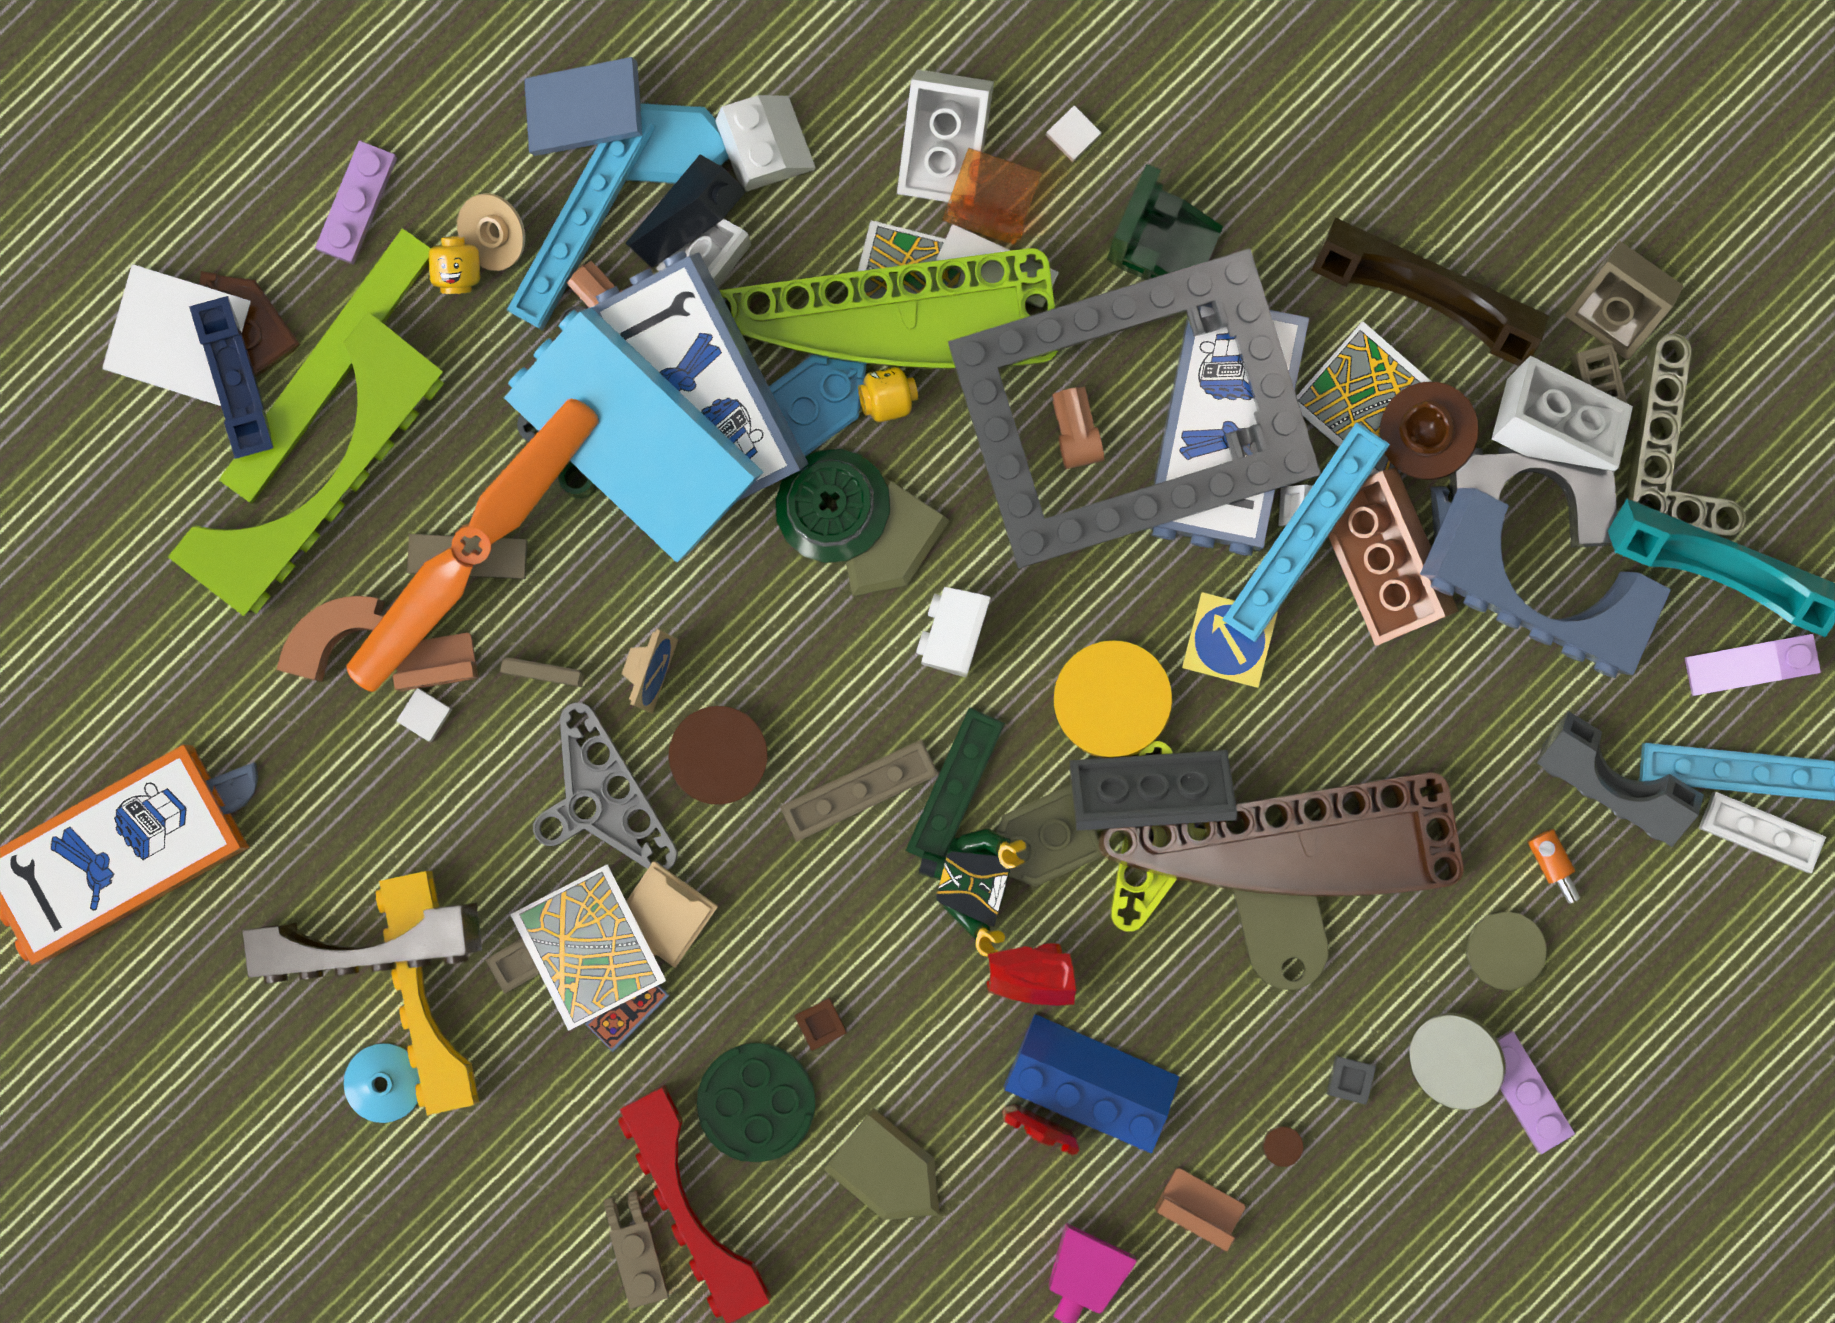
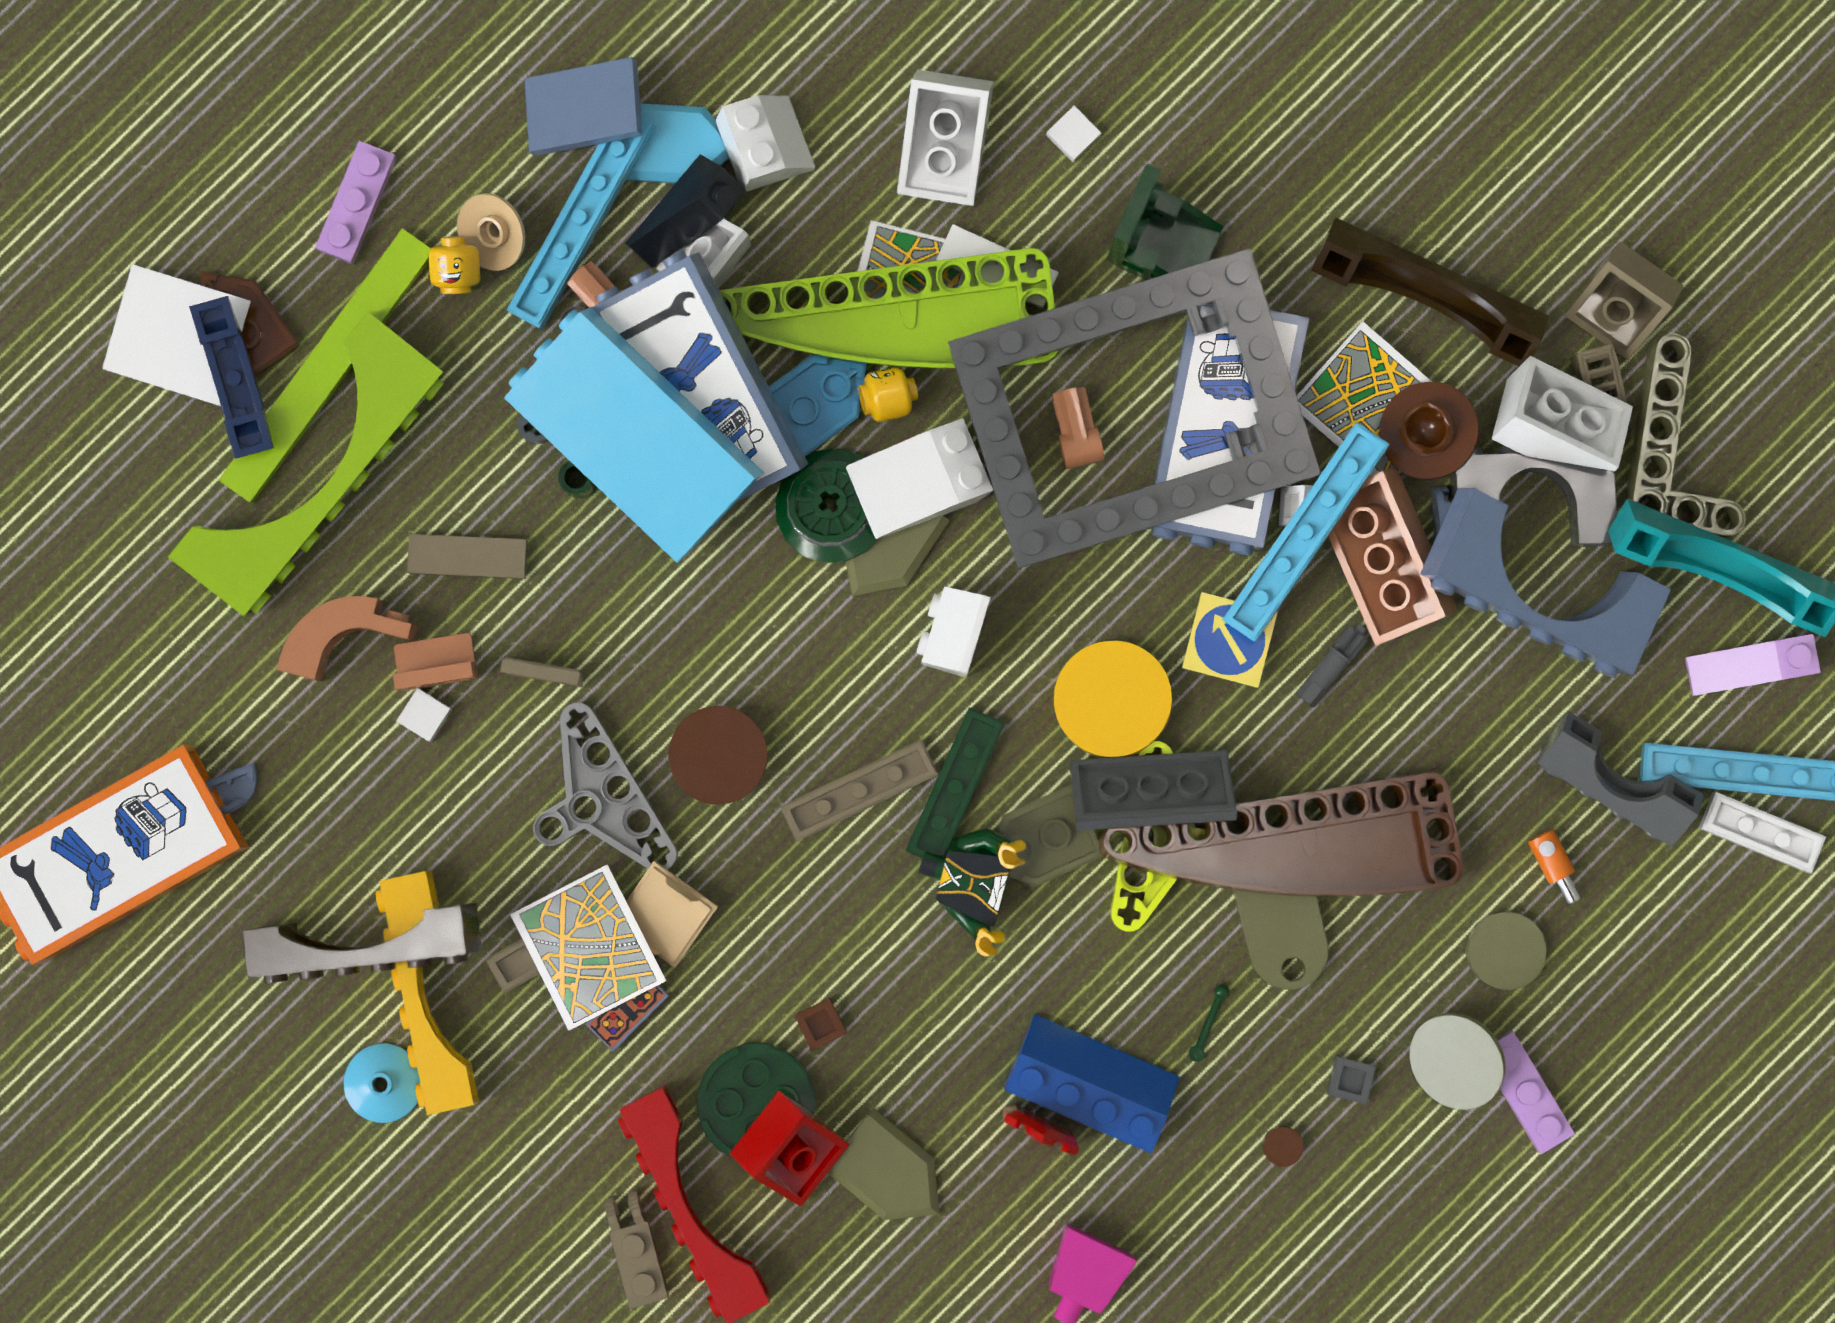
orange piece [346,398,599,692] -> none
tan piece [622,629,678,713] -> none
clear orange hinge [942,147,1042,245] -> none
red slope [986,943,1076,1006] -> none
nougat panel [1154,1168,1245,1252] -> none
none -> red slope [729,1091,850,1207]
none -> white slope [846,418,994,539]
none -> dark green hinge [1188,984,1230,1062]
none -> dark grey piece [1295,623,1368,708]

